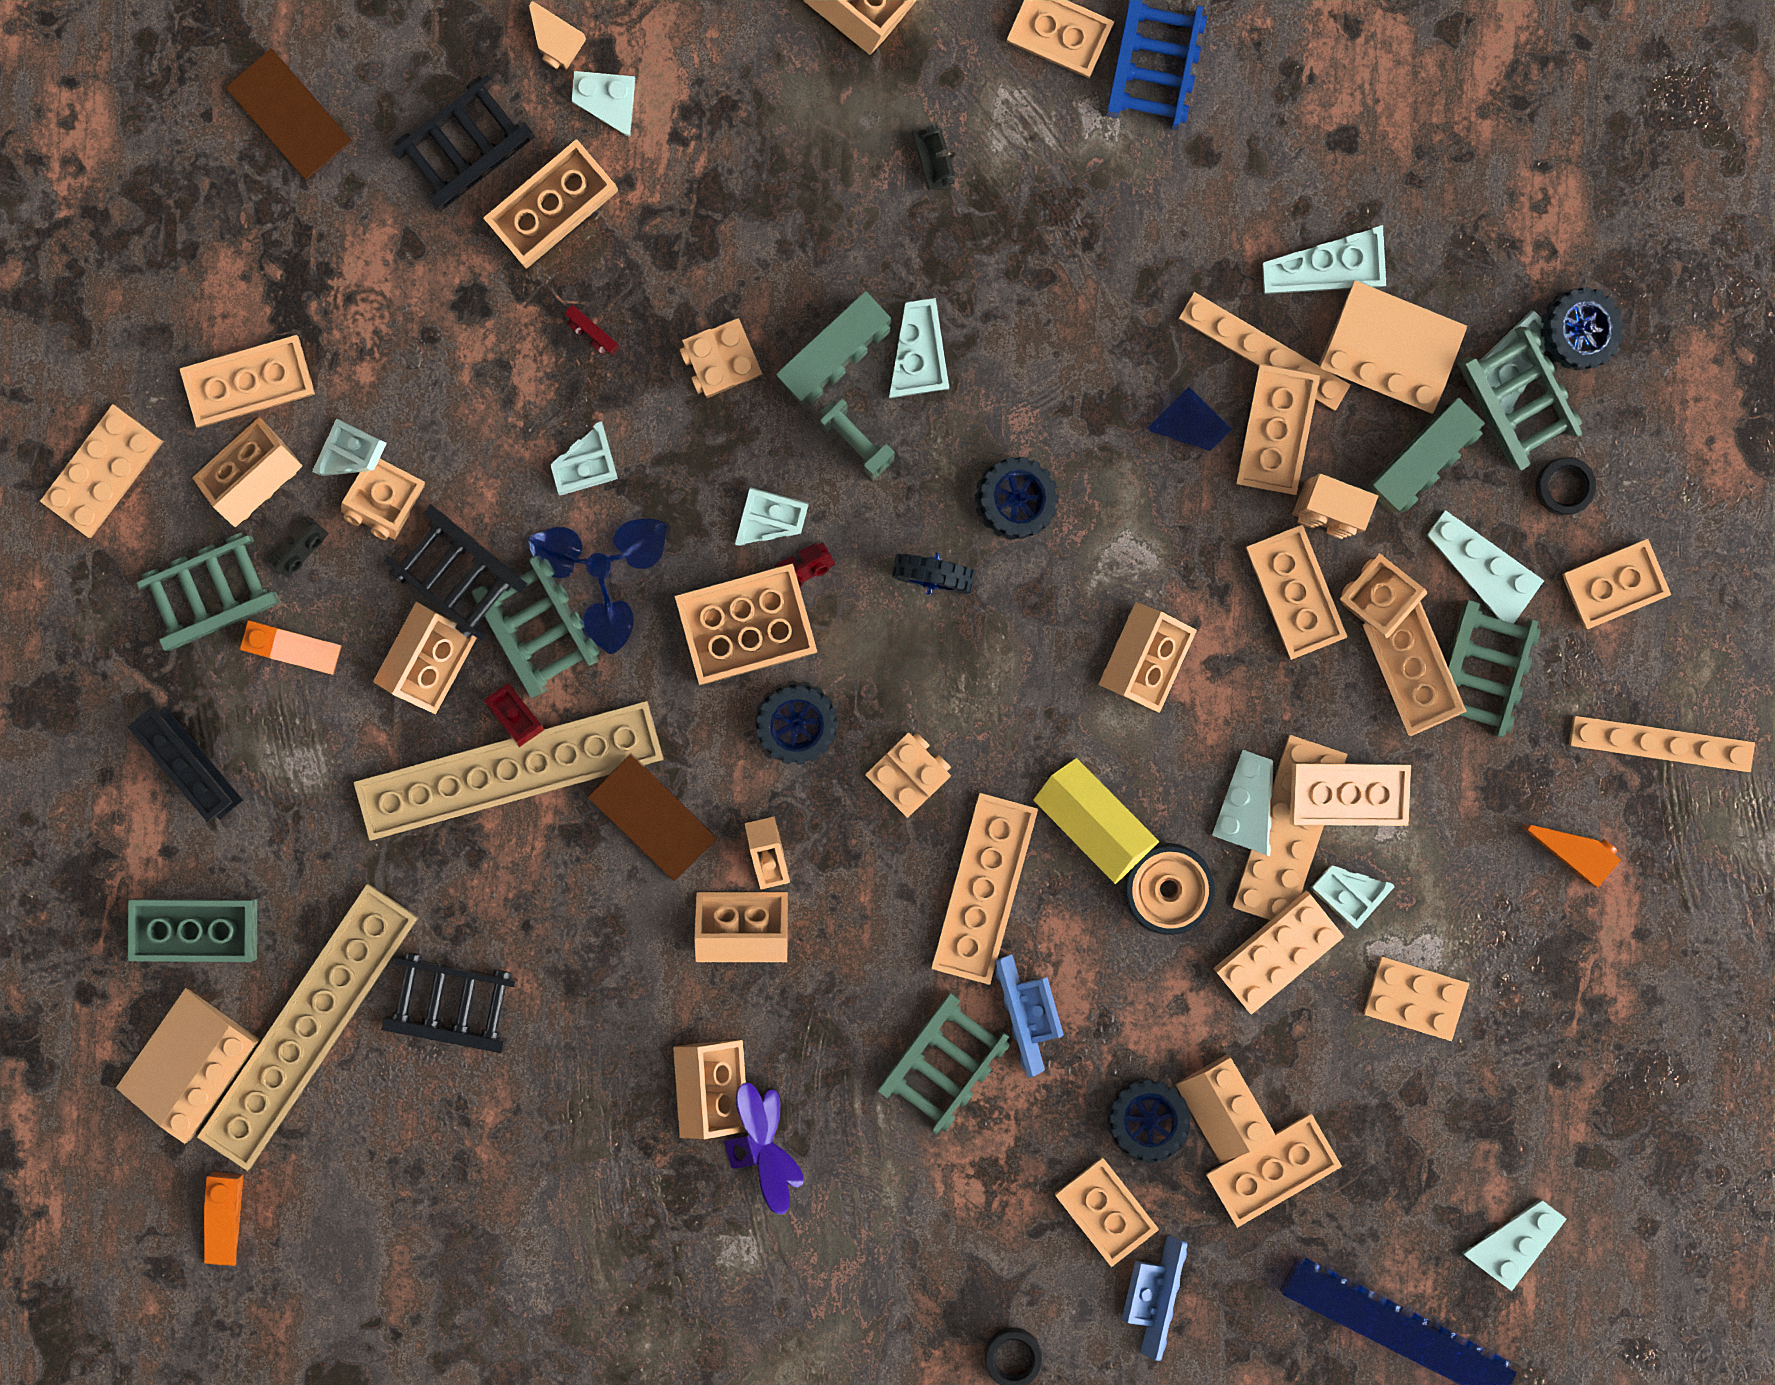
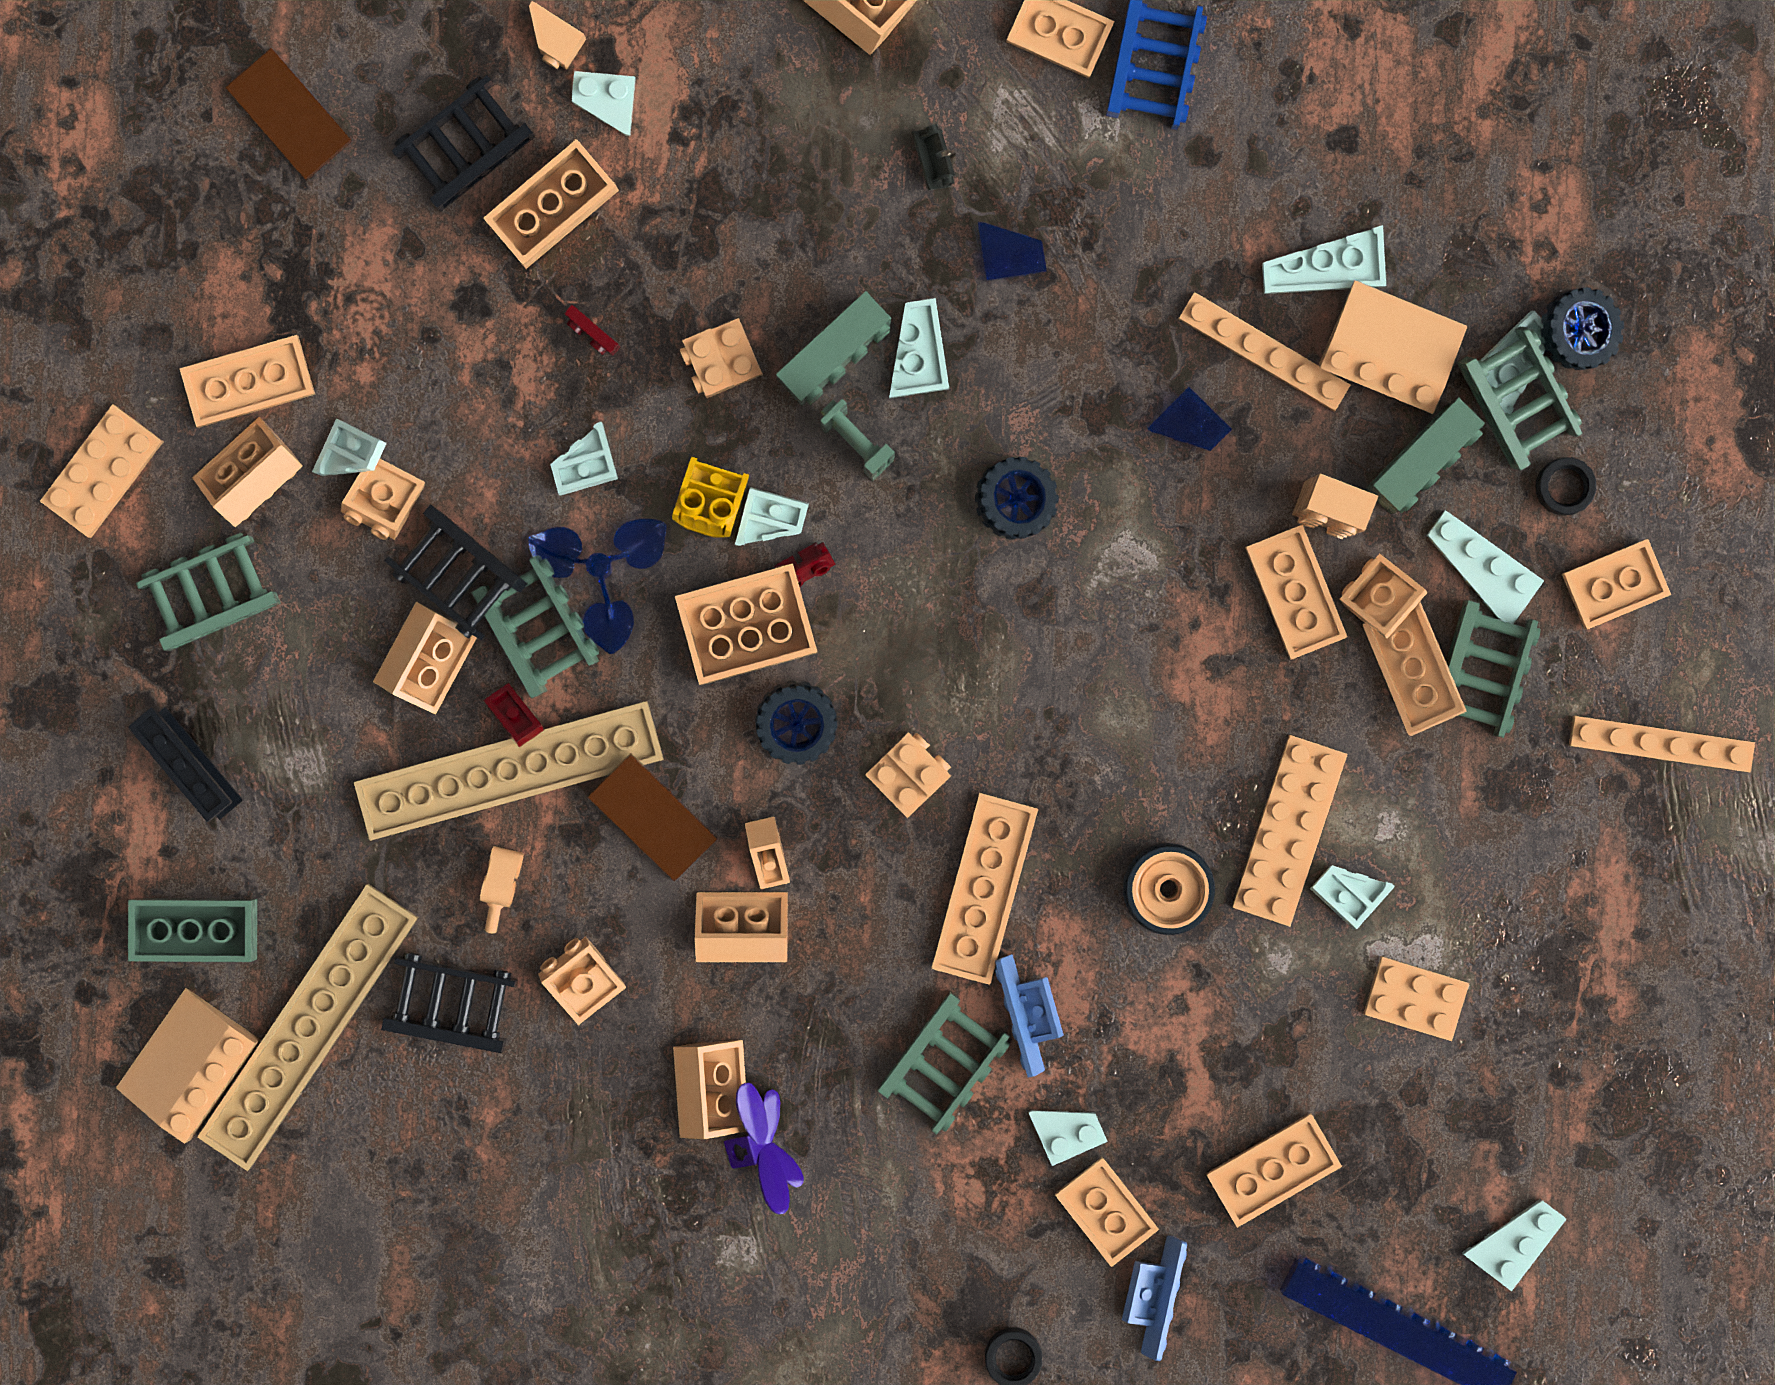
orange slope [204,1172,244,1266] -> none
slope [240,620,342,675] -> none
pearl dark grey hinge [268,516,329,578] -> none
black wheel [892,552,975,595] -> none
light yellow slope [1034,758,1159,884] -> none
light nougat slope [1098,602,1197,713] -> none
black wheel [1108,1080,1191,1164] -> none
light nougat slope [1175,1054,1277,1163] -> none
light aqua wing [1212,750,1273,856] -> none
light nougat plate [1213,891,1344,1015] -> none
light nougat plate [1236,364,1320,495] -> none
light nougat plate [1290,763,1411,826] -> none
orange slope [1522,824,1621,888] -> none
none -> light nougat beam [480,846,524,933]
none -> light nougat plate [538,936,626,1025]
none -> yellow slope [672,457,749,538]
none -> clear blue wing [977,222,1047,282]
none -> light aqua wing [1028,1110,1108,1166]

